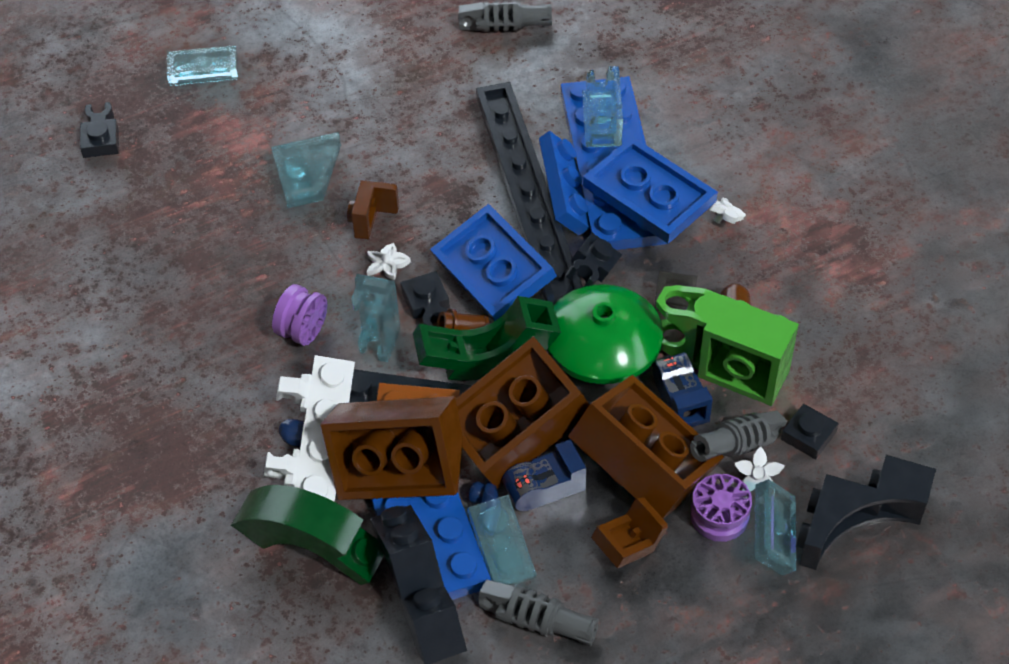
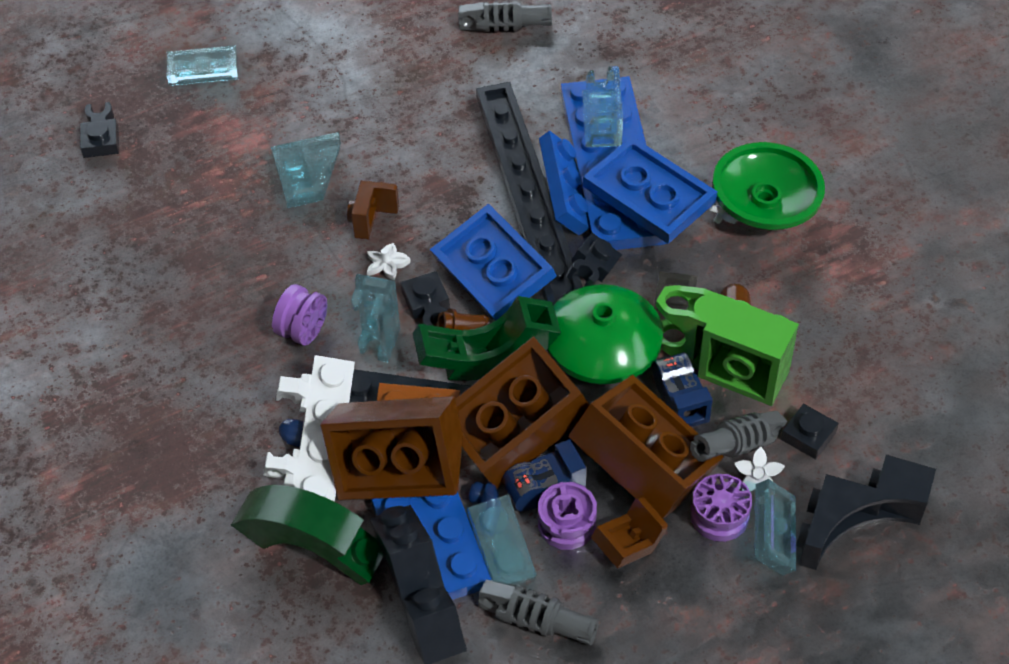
none -> medium lavender wheel [538,482,597,550]
none -> green dish [712,142,825,230]

